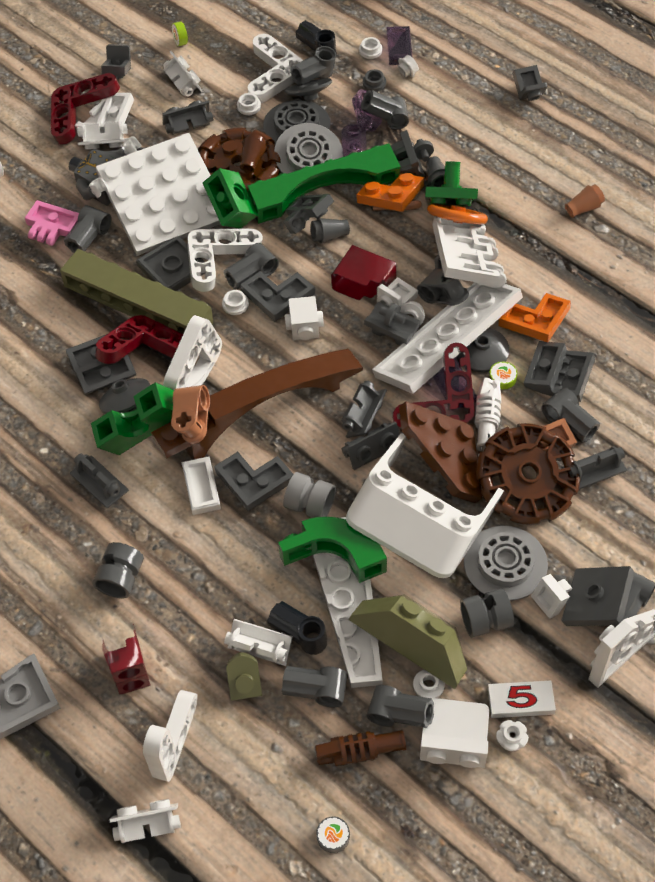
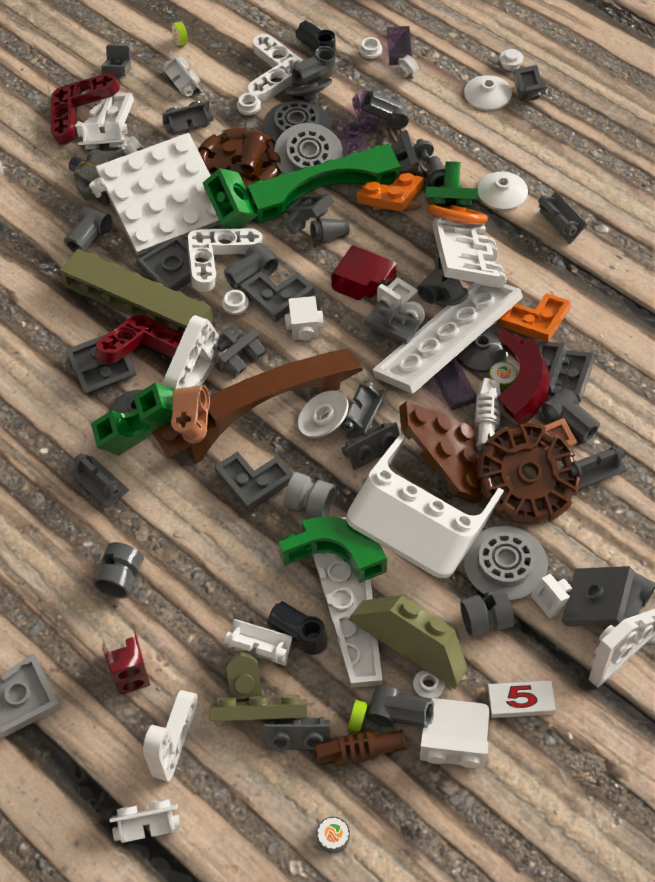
bright pink hinge [25,200,79,246] -> none
dark grey dish [99,378,150,414] -> none
white tile [181,456,221,515] -> none
dark grey piece [282,666,348,708] -> none
dark grey plate [363,69,386,92] -> none
dark red beam [392,342,474,429] -> none
white plate [496,720,529,751] -> none
nougat cone [565,184,605,218] -> none
none -> olive plate [209,695,308,721]
none -> dark grey hips [215,328,266,378]
none -> dark grey hinge [264,717,330,750]
none -> white dish [298,390,349,438]
none -> lime tile [347,700,368,733]
none -> white dish [464,75,512,111]
none -> white dish [477,172,528,211]
none -> dark red arch [496,328,550,424]
none -> white plate [500,49,523,71]
none -> dark grey hinge [538,192,588,244]

